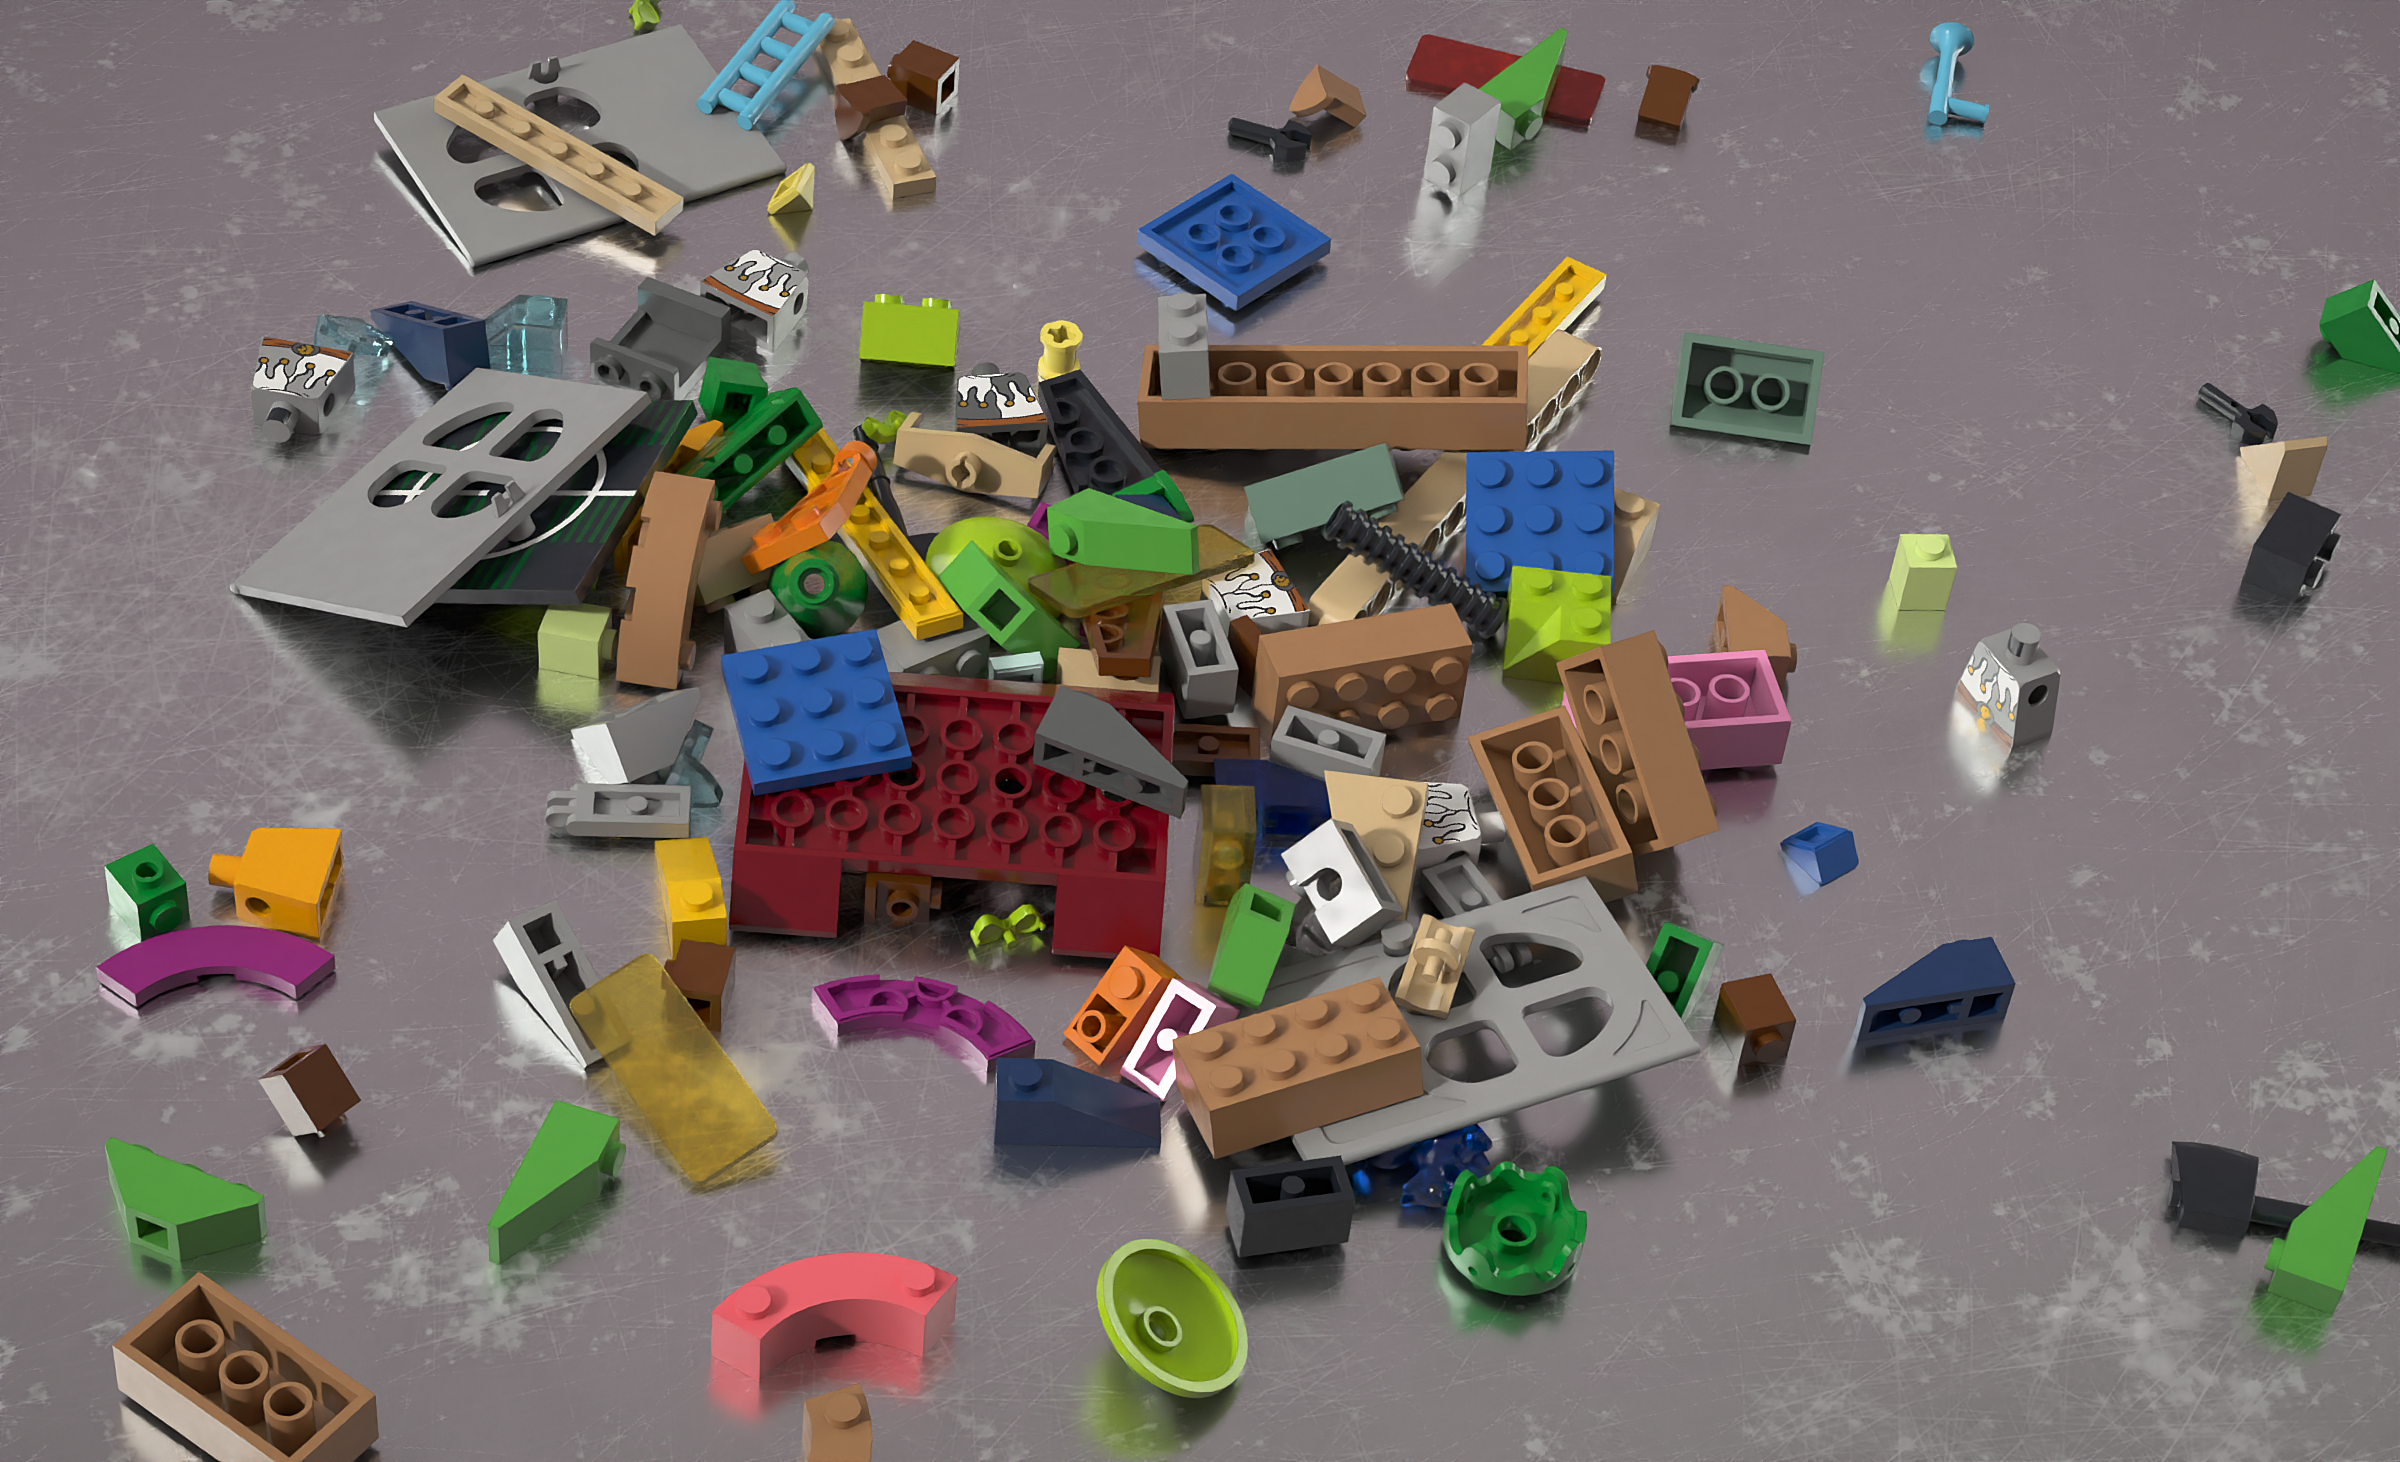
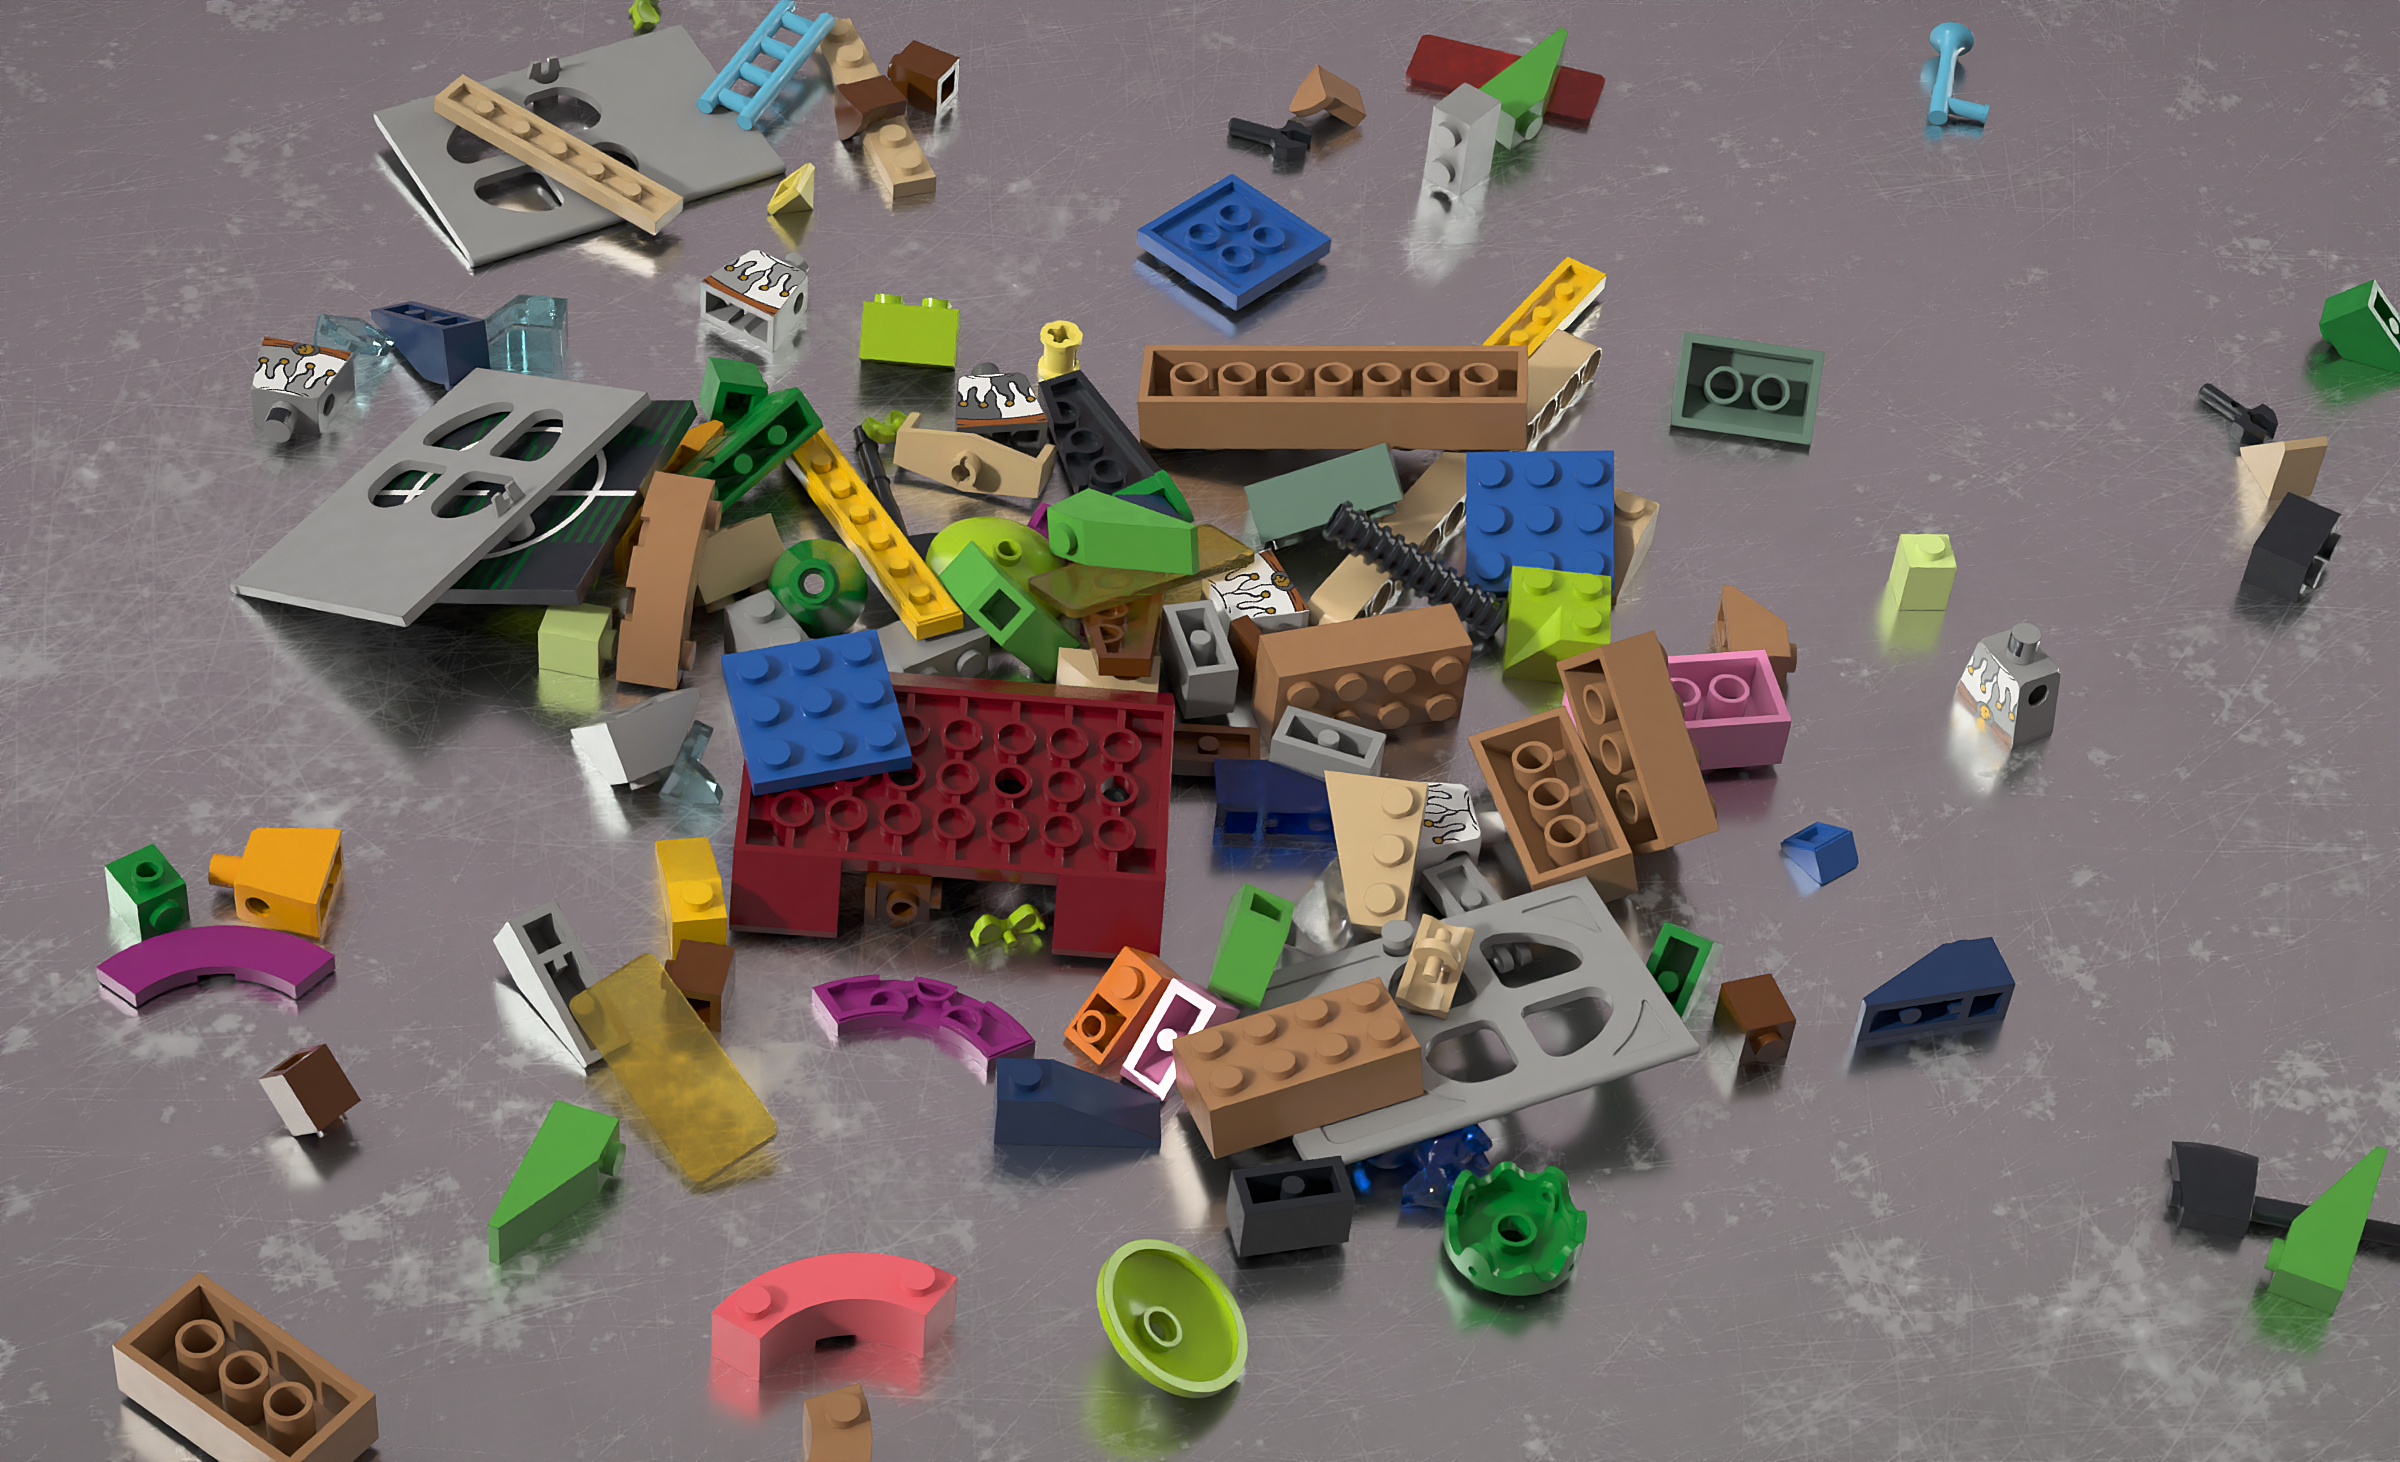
bright green slope [105,1137,267,1262] -> none
light grey hinge [545,783,692,838] -> none
dark grey panel [590,277,731,400] -> none
orange plate [740,441,877,575] -> none
light aqua tile [988,651,1044,683] -> none
dark grey slope [1033,685,1188,819] -> none
light grey brick [1158,293,1210,400] -> none
clear yellow brick [1193,785,1257,905] -> none
brick [1281,819,1404,947] -> none
reddish brown tile [1638,65,1700,132] -> none

